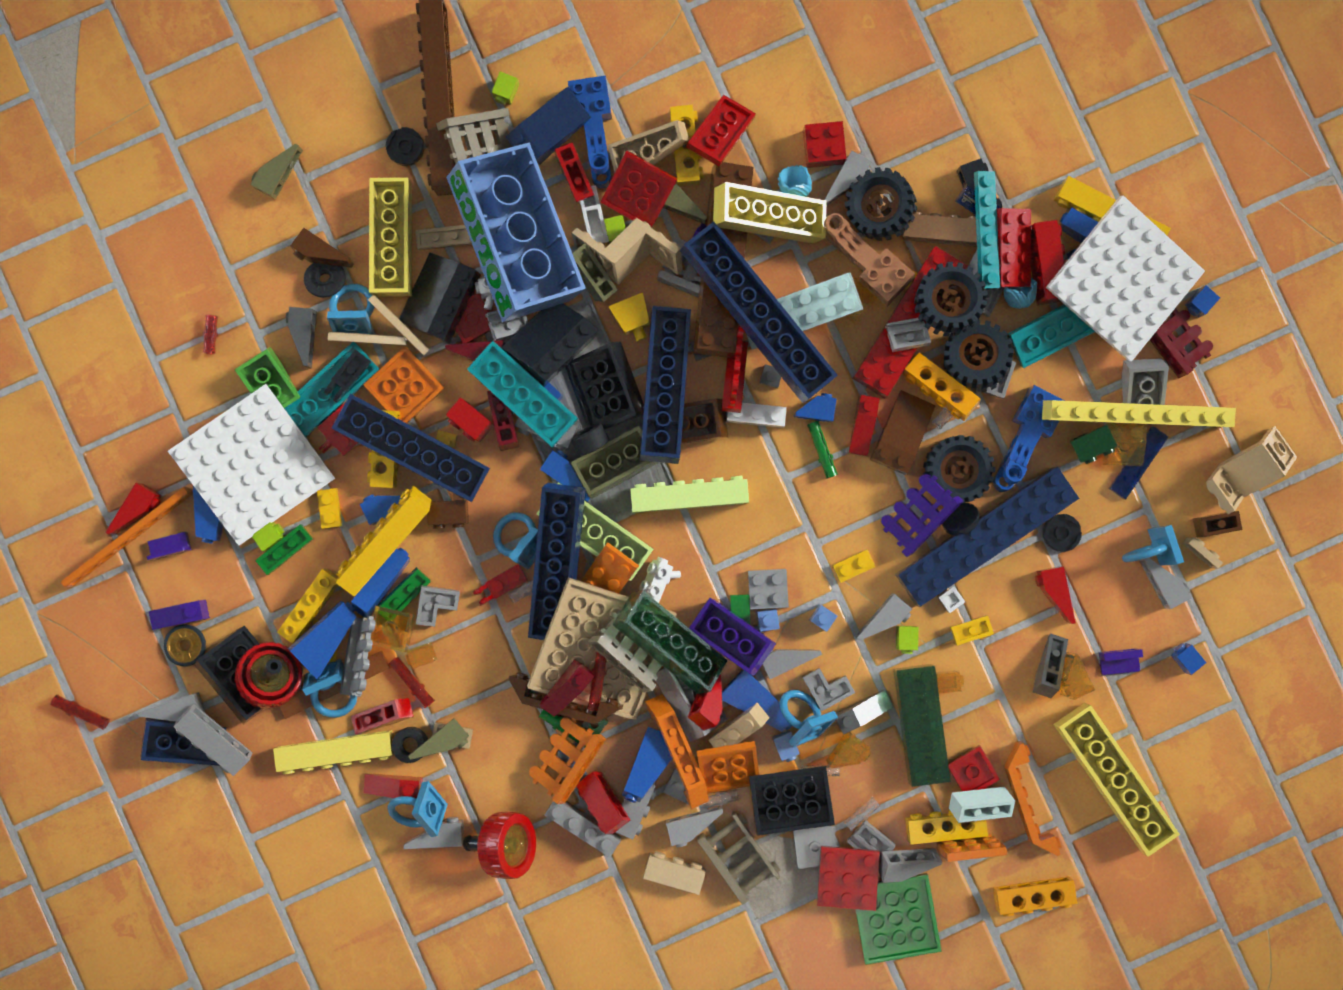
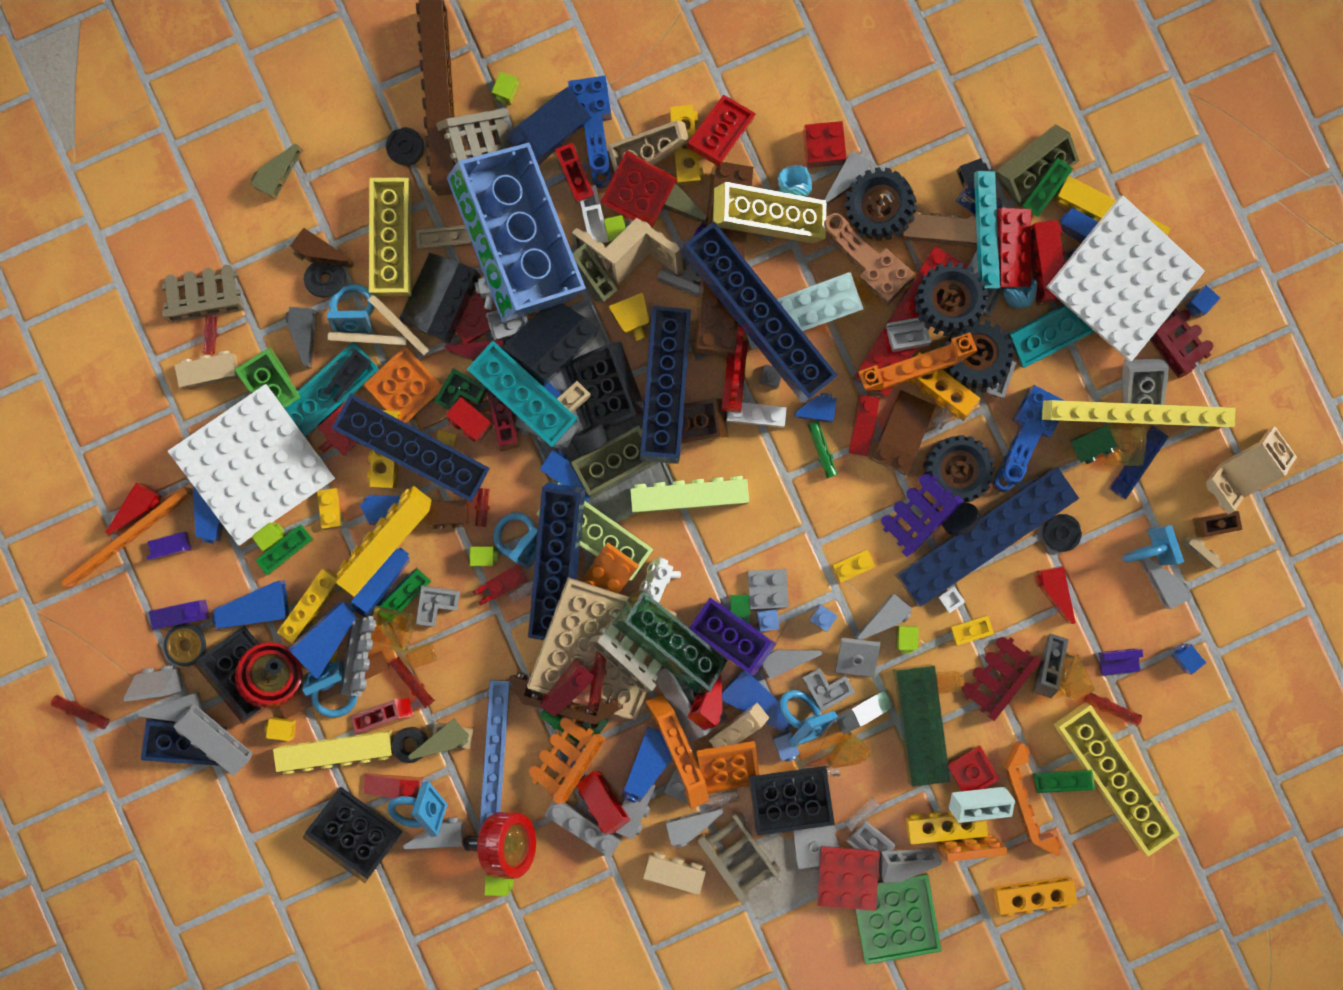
none -> light grey slope [124,665,183,702]
none -> dark tan fence [162,265,245,323]
none -> tan brick [174,351,239,389]
none -> blue slope [212,580,290,629]
none -> yellow brick [264,717,296,741]
none -> black slope [303,787,403,883]
none -> dark green brick [434,368,489,410]
none -> lime brick [470,547,499,566]
none -> clear red pin [475,488,490,527]
none -> medium blue plate [479,680,510,833]
none -> lime brick [485,874,514,896]
none -> tan plate [557,381,590,413]
none -> light grey plate [835,638,880,677]
none -> orange slope [858,333,977,390]
none -> dark red fence [961,637,1042,721]
none -> olive slope [996,124,1080,207]
none -> green plate [1022,158,1073,217]
none -> green tile [1033,769,1095,793]
none -> clear red pin [1084,691,1142,726]

